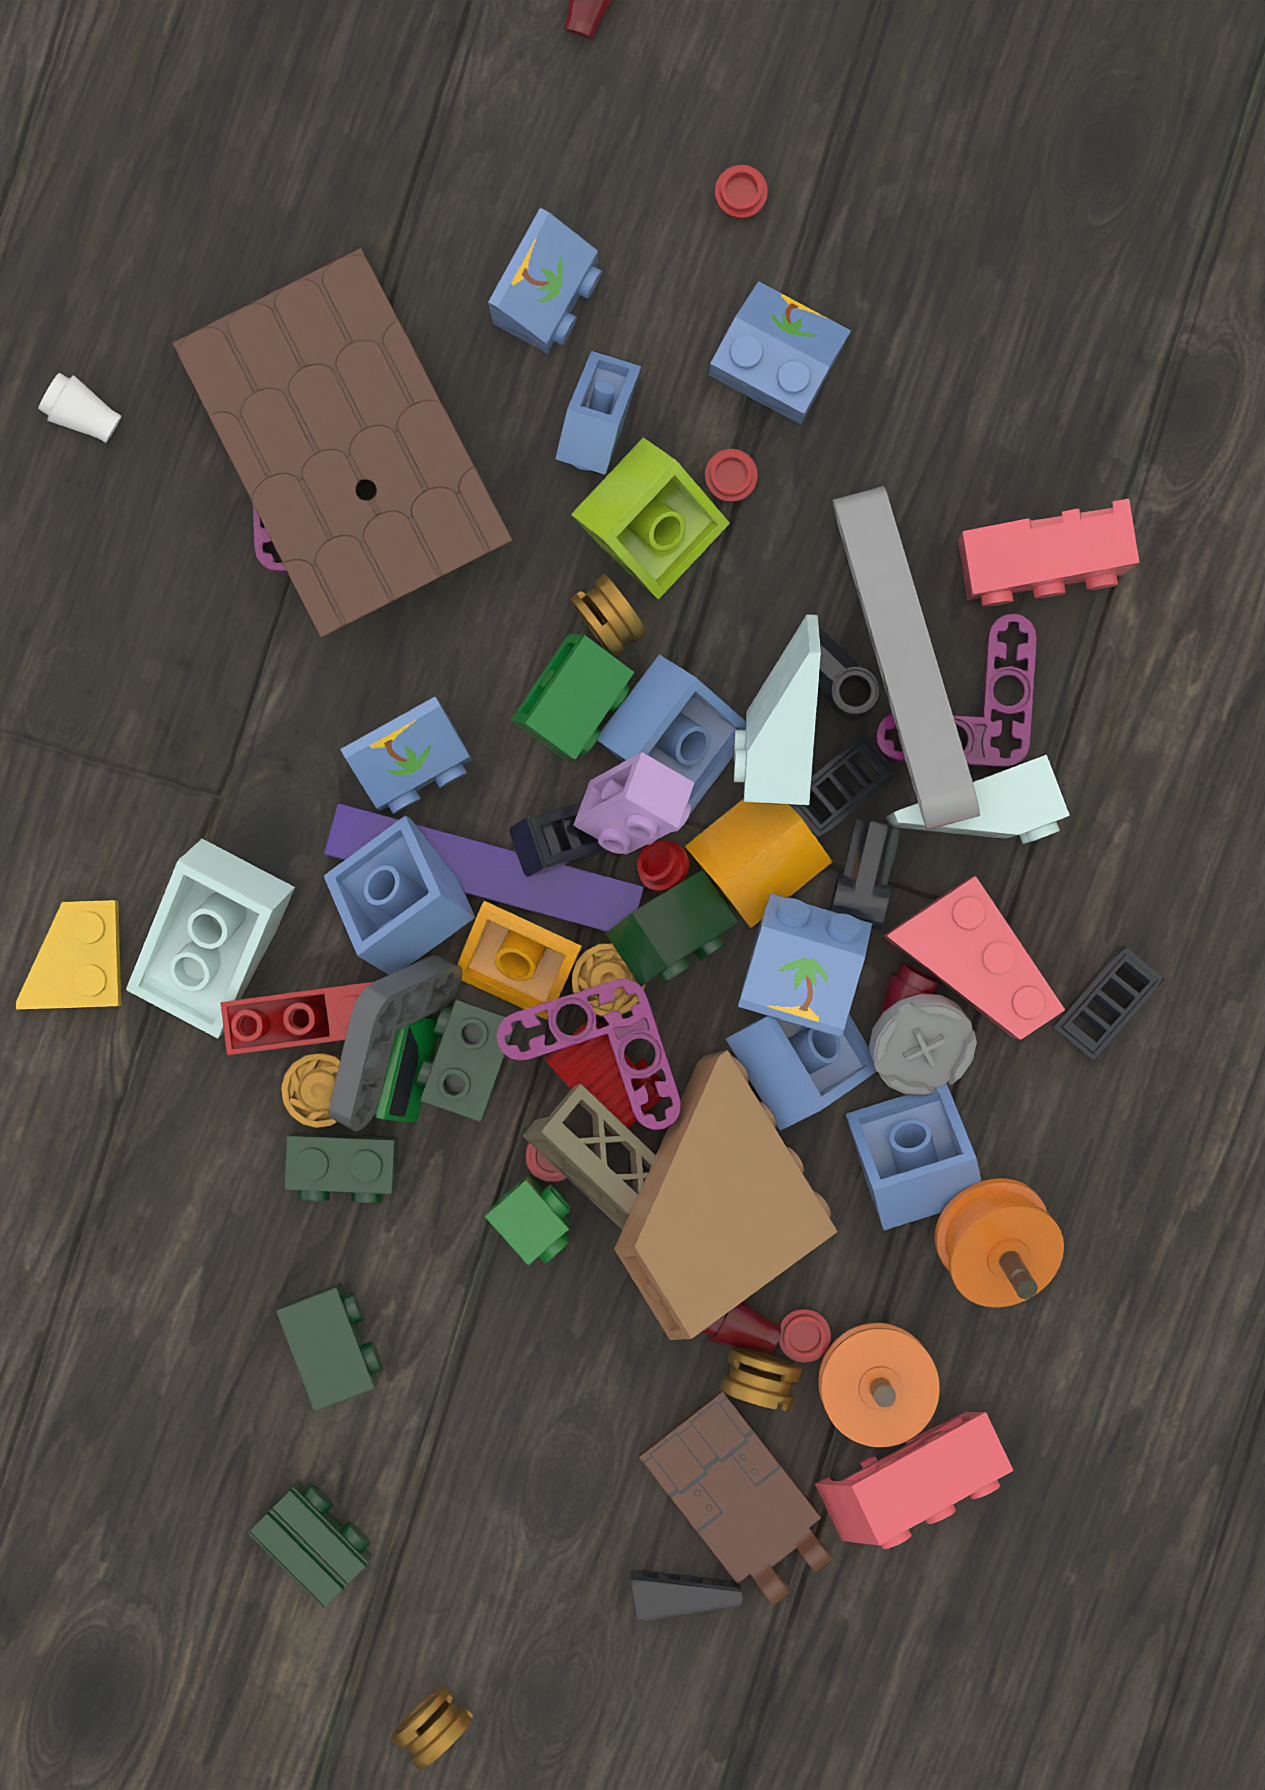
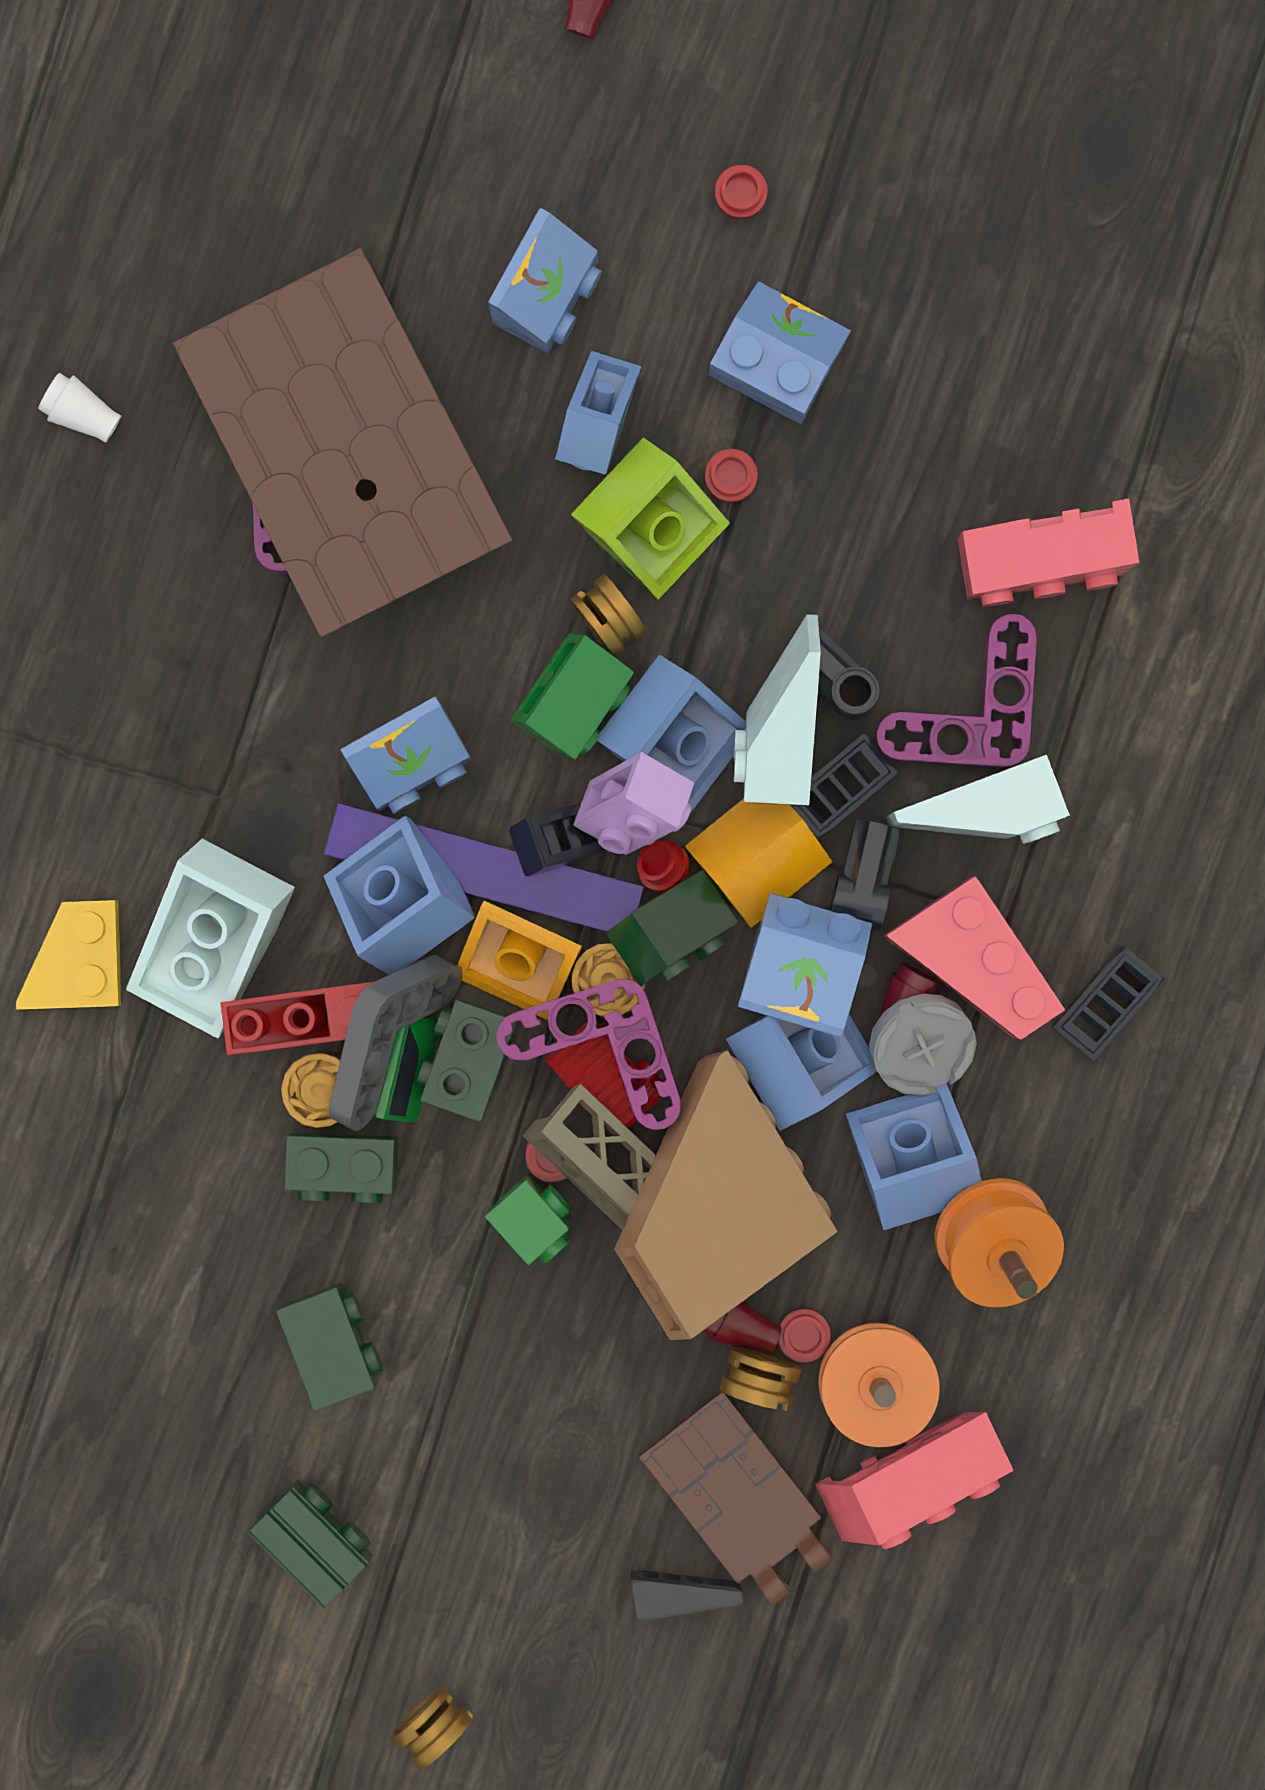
light grey beam [832,486,980,830] -> none

